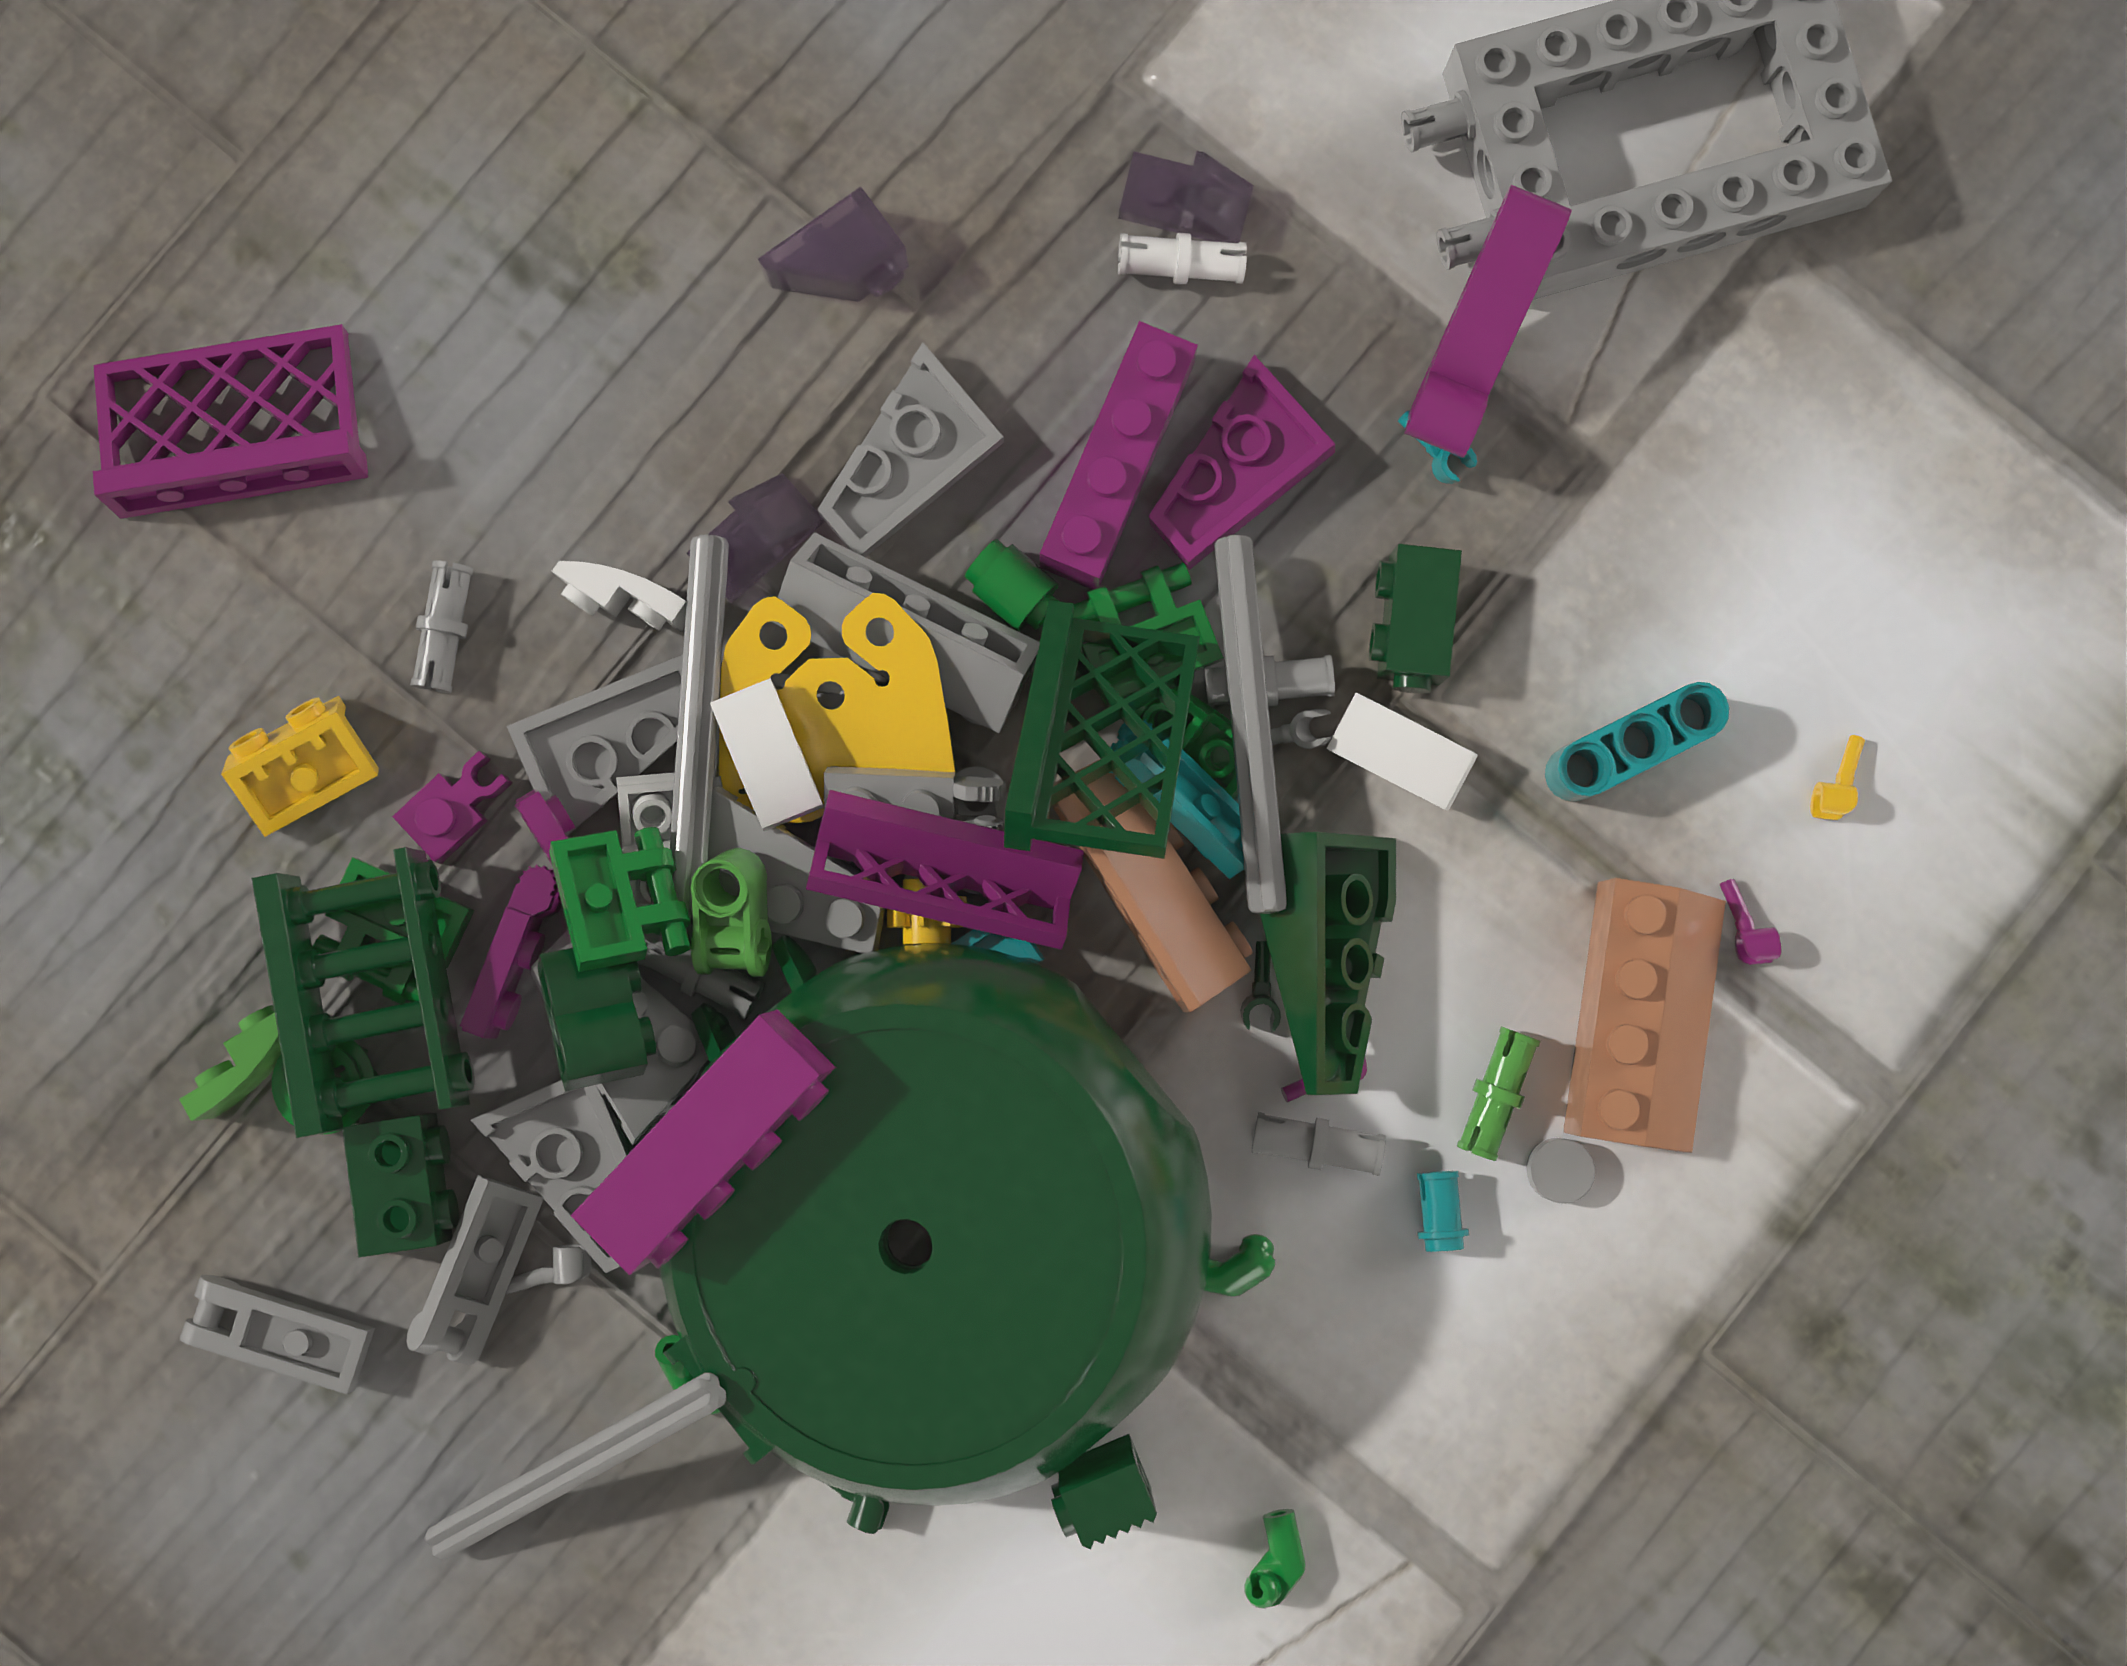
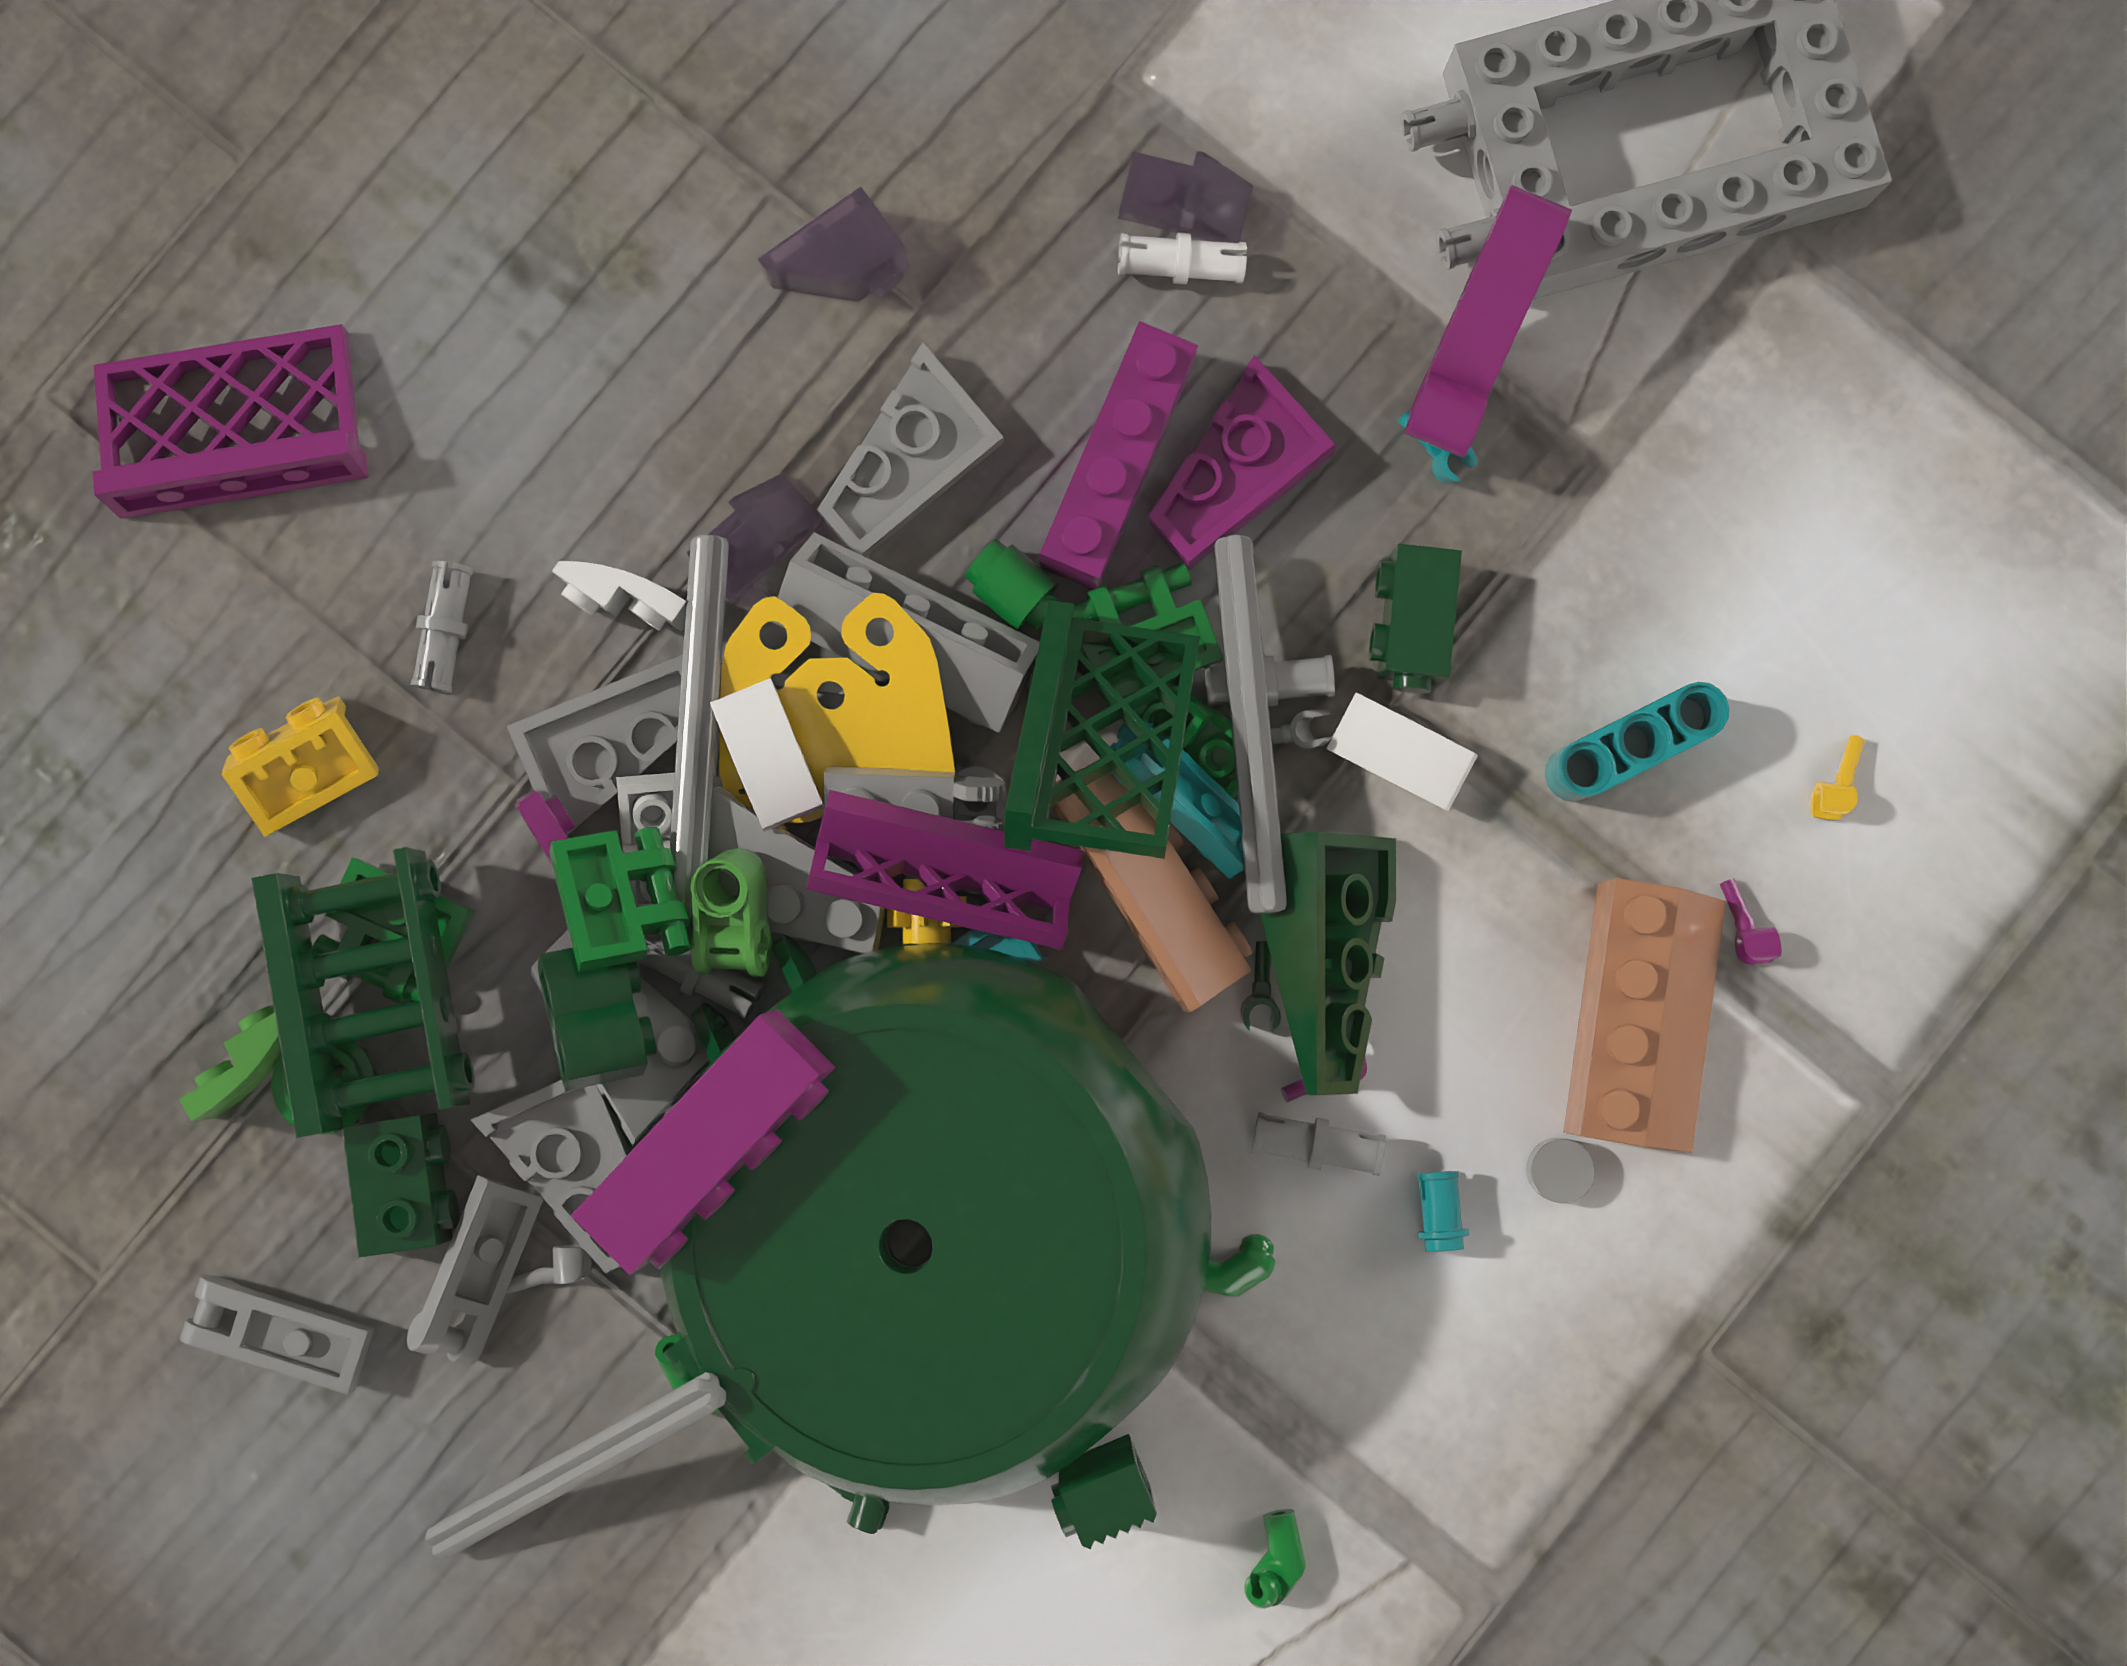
magenta plate [392,750,513,864] -> none
magenta hinge [459,864,562,1039] -> none
bright green pin [1457,1026,1541,1161] -> none

